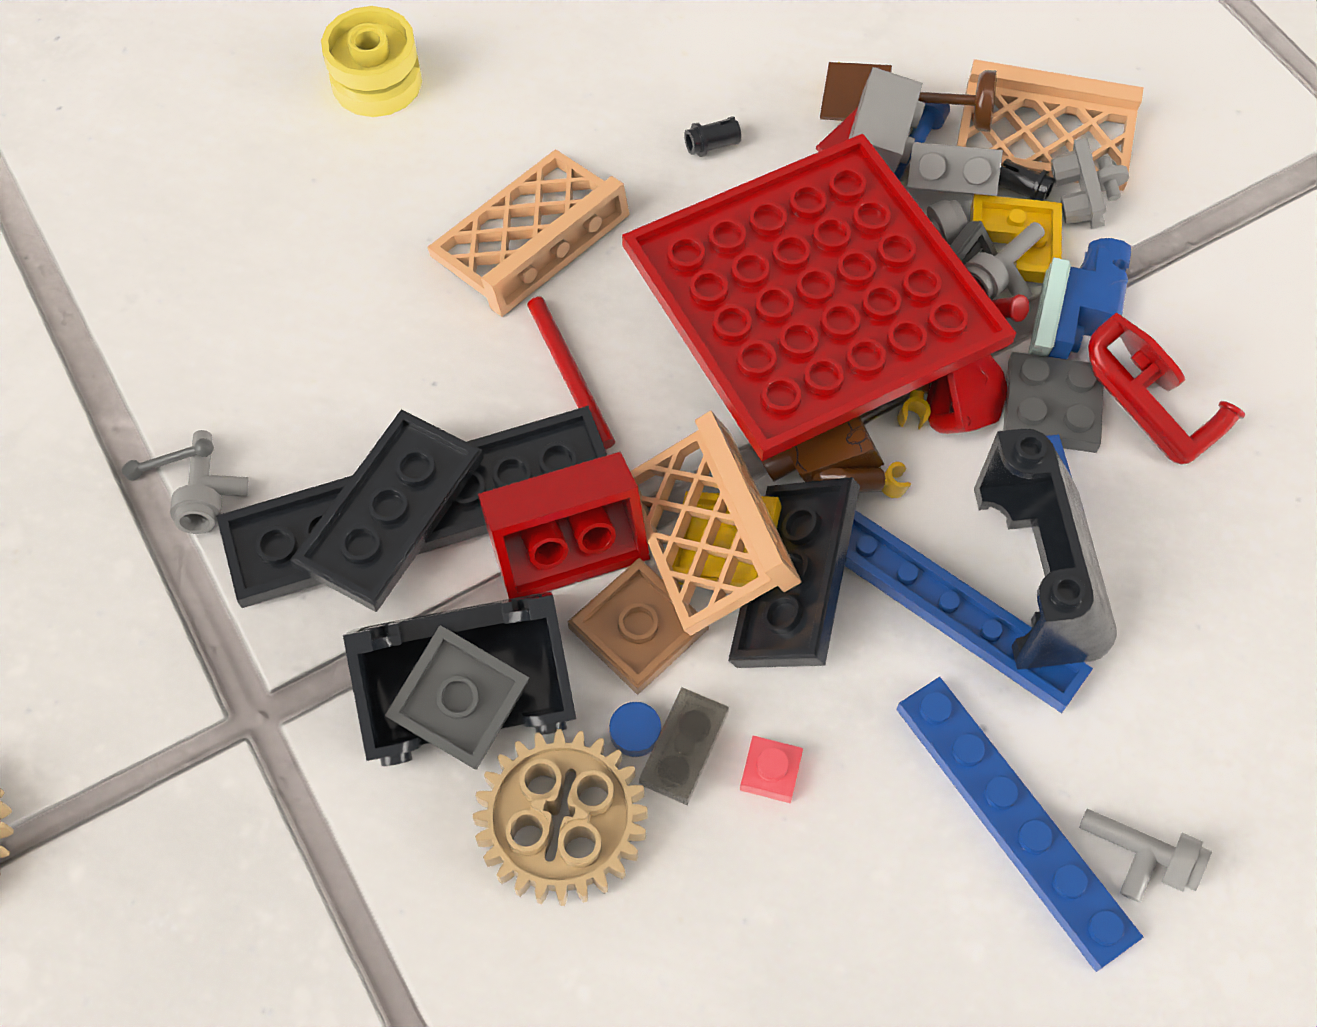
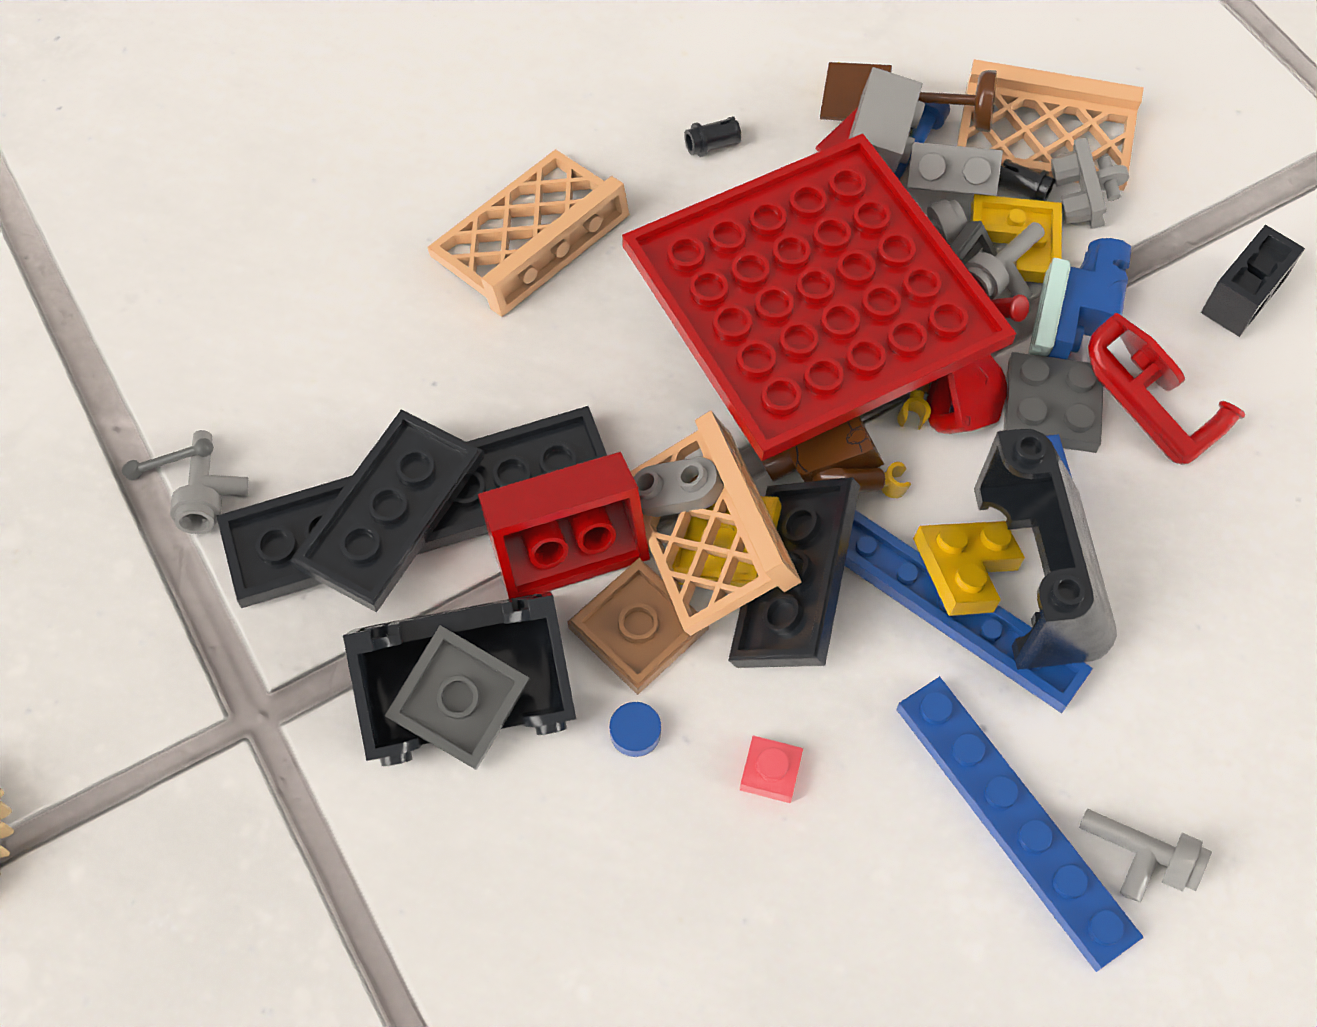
light yellow wheel [321,6,422,117] -> none
tan gear [473,729,648,906] -> none
red bar [527,296,615,450] -> none
clear smoke plate [639,687,729,805] -> none
none -> light grey plate [633,457,724,517]
none -> yellow plate [913,521,1025,616]
none -> black brick [1200,224,1305,337]

